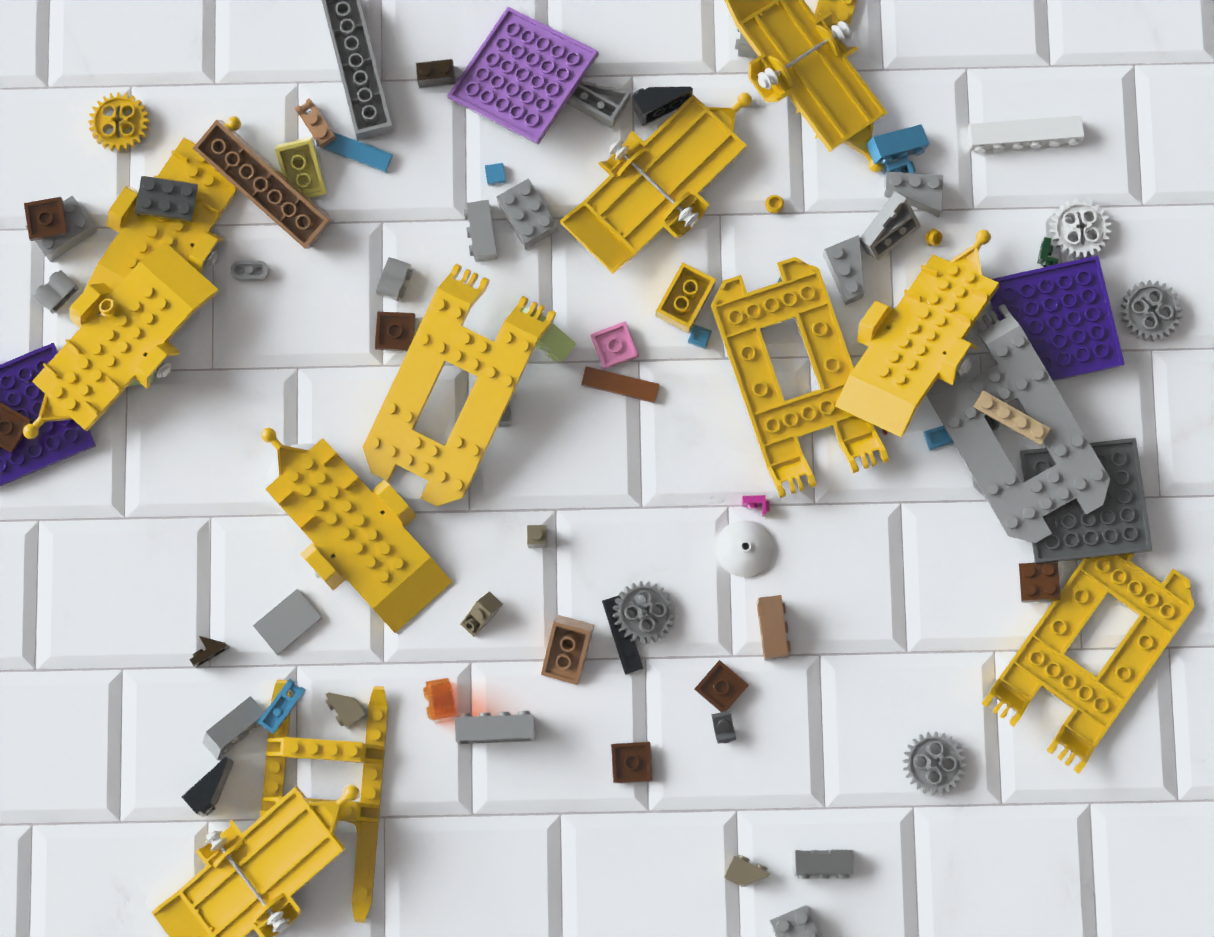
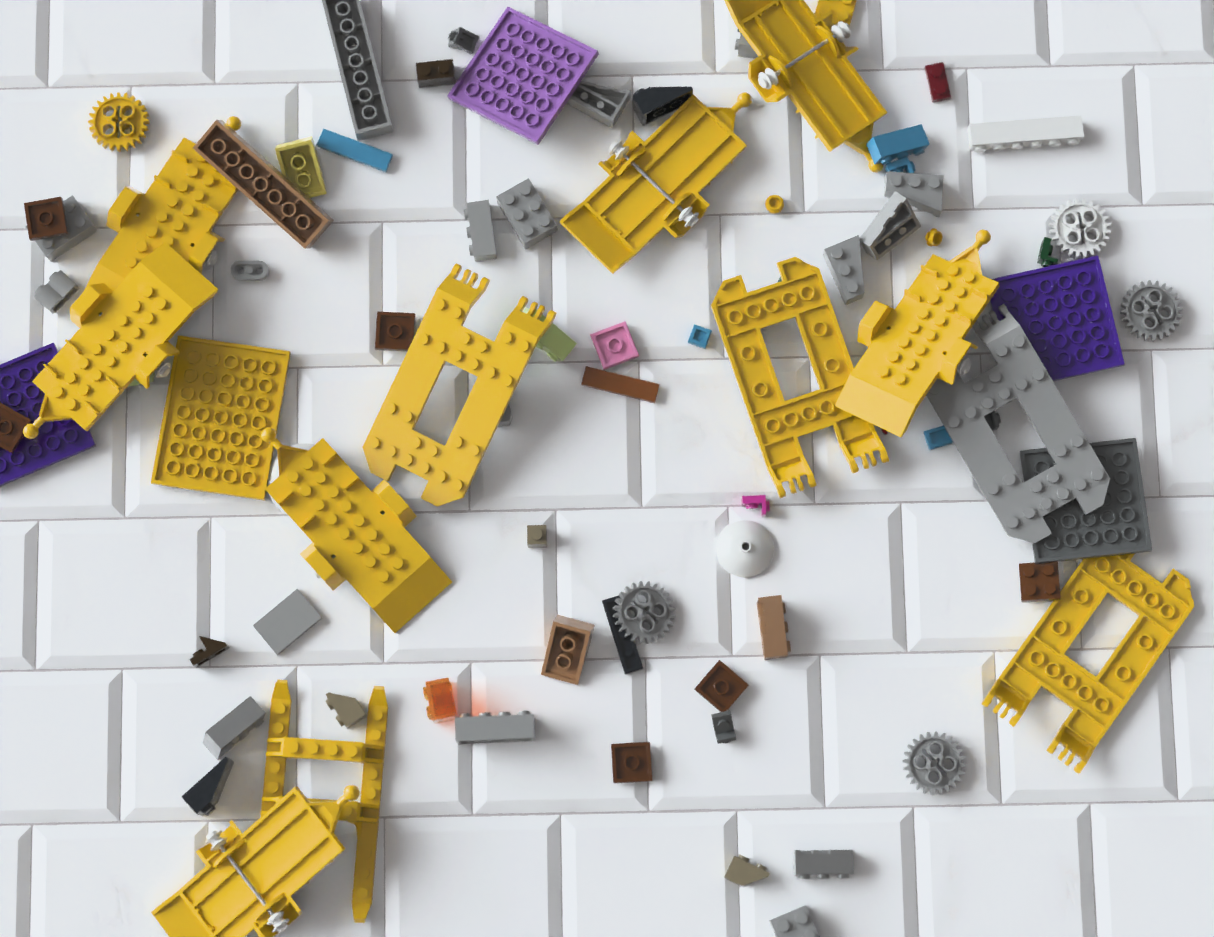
yellow plate [99,299,118,317] -> none
dark grey plate [135,176,198,222] -> none
dark azure plate [257,678,306,734] -> none
medium nougat plate [294,97,336,149] -> none
light grey brick [376,257,413,301] -> none
dark tan slope [460,591,503,637] -> none
dark azure tile [484,163,506,185] -> none
yellow brick [655,262,716,334] -> none
tan plate [973,390,1051,446] -> none
none -> yellow plate [151,335,291,501]
none -> dark grey bracket [448,27,480,54]
none -> dark red plate [924,62,951,103]

